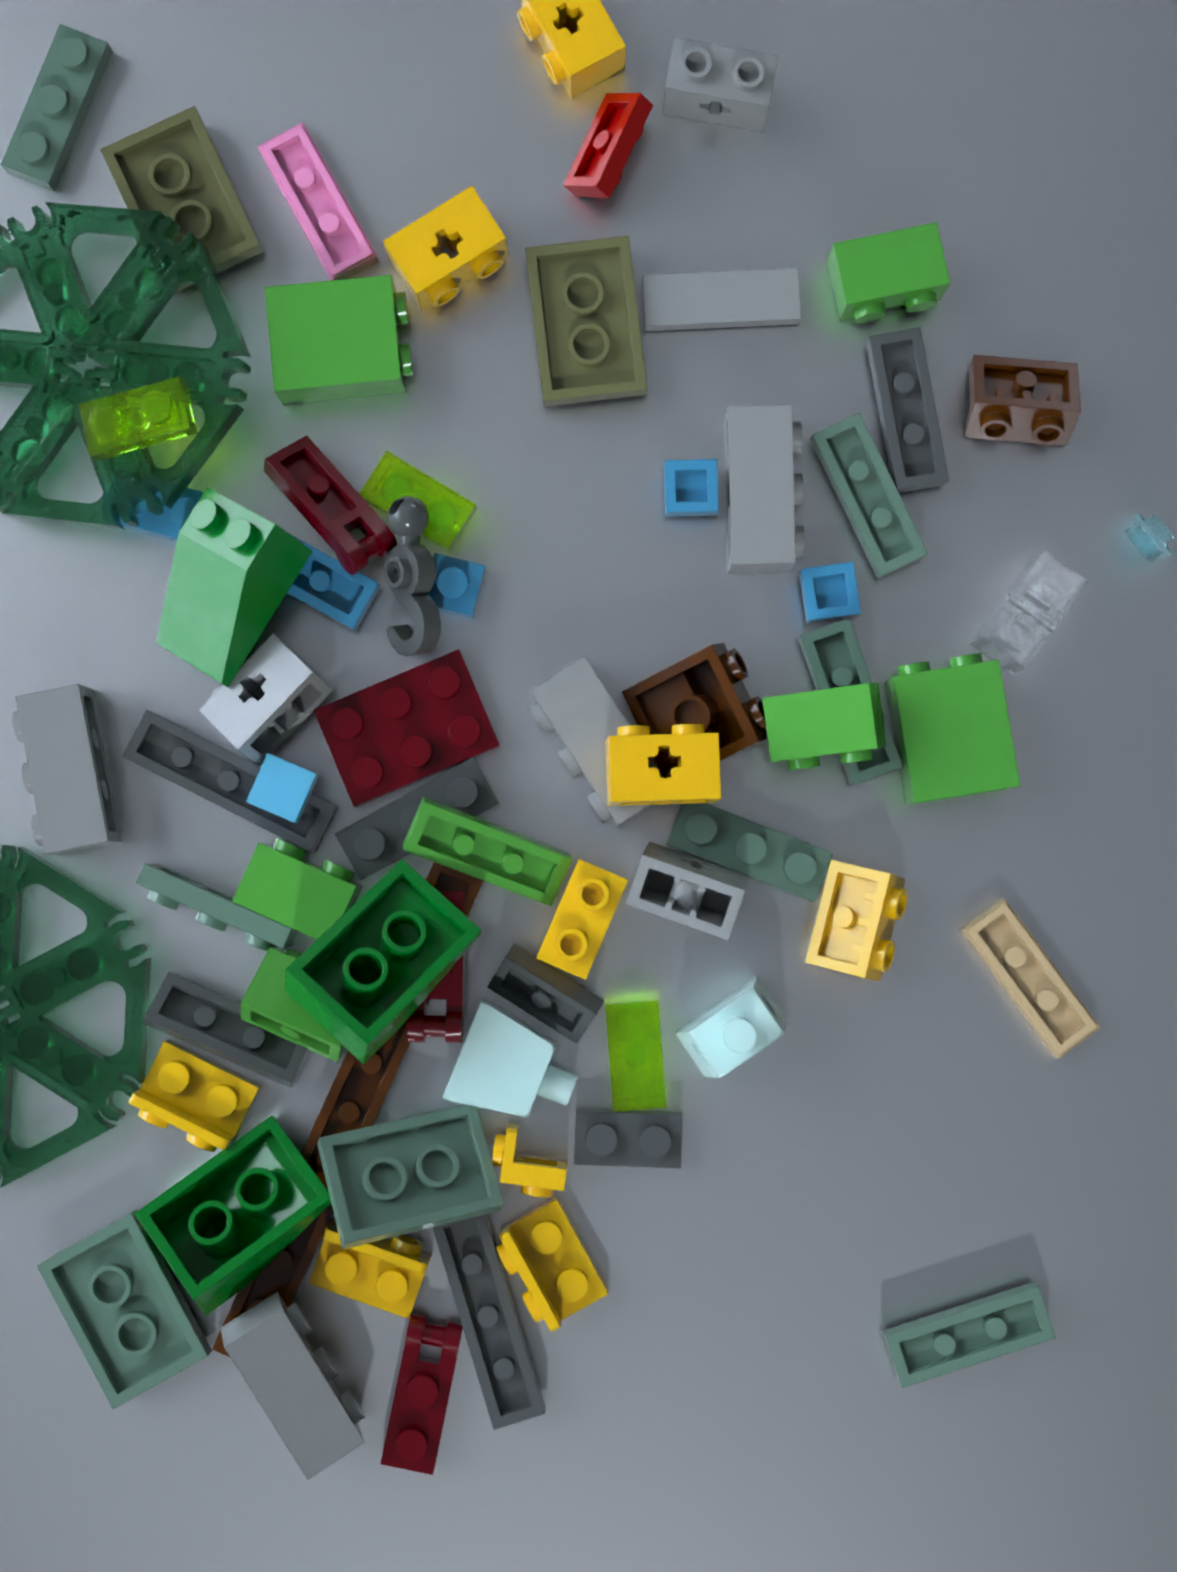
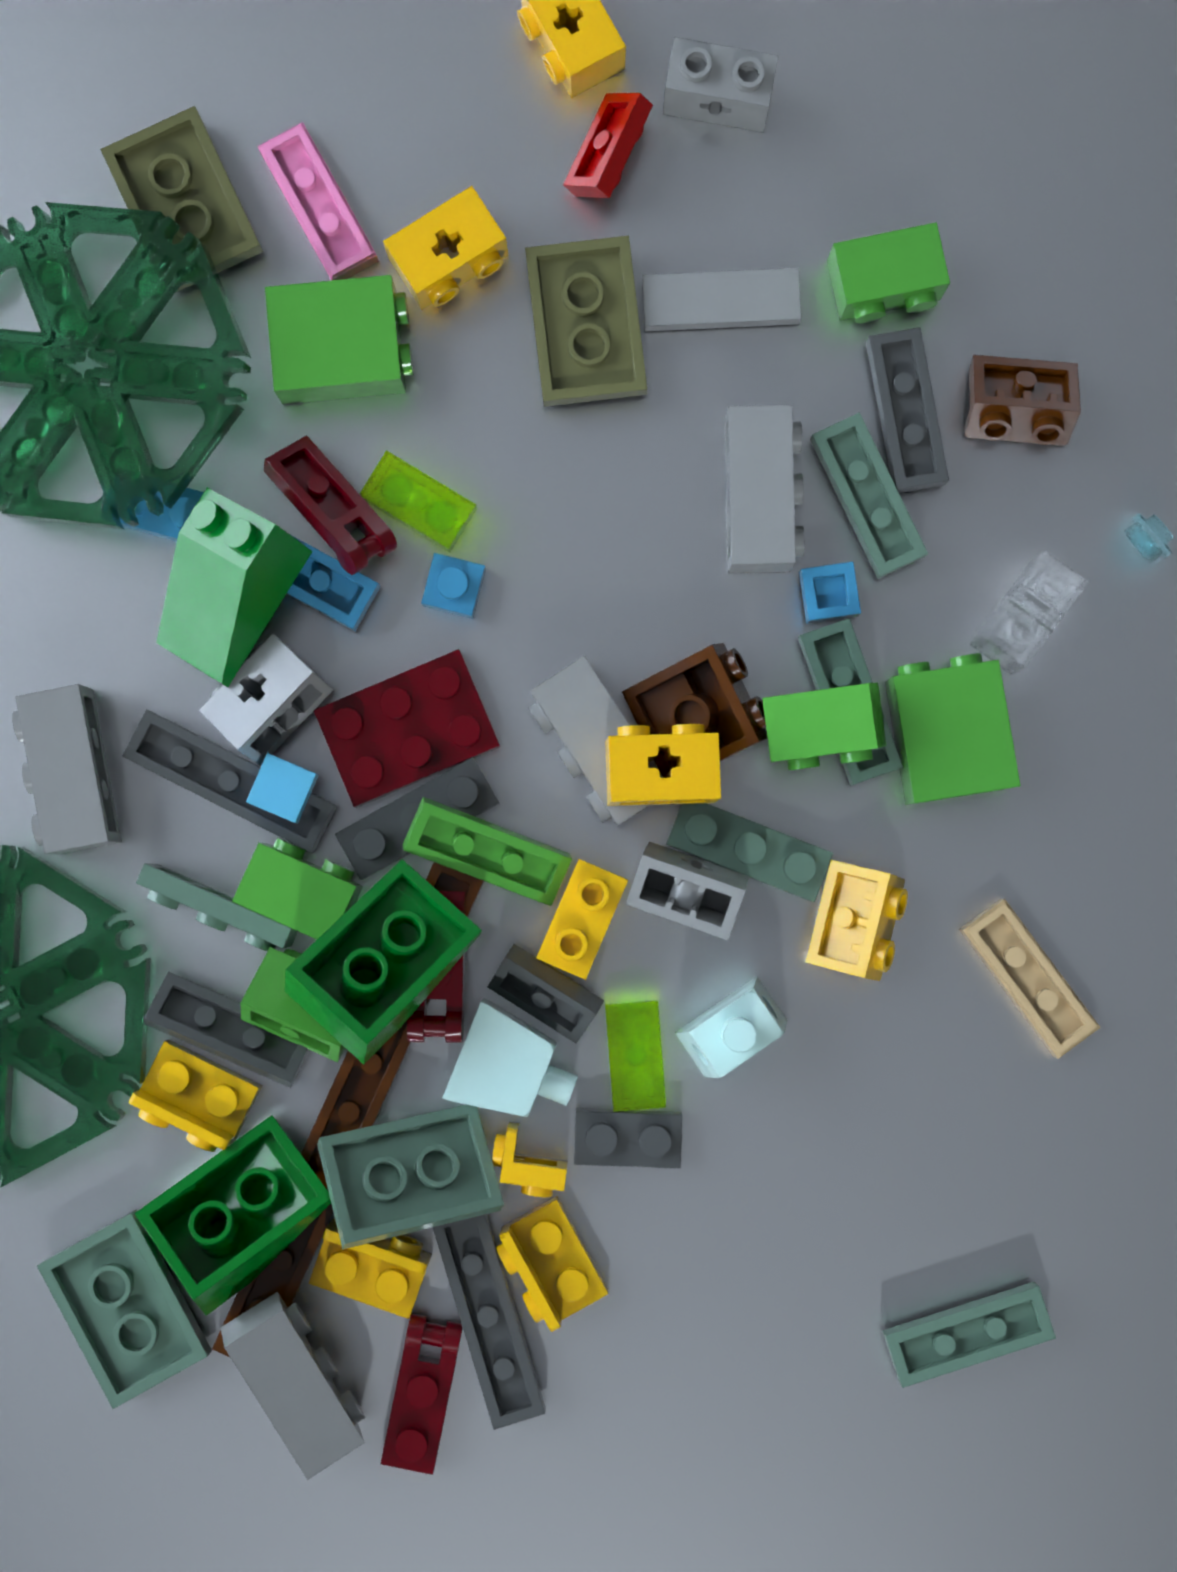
sand green plate [1,24,113,191] -> none
clear neon green plate [79,376,197,460] -> none
dark grey piece [384,496,441,656] -> none
dark azure plate [664,459,719,517] -> none

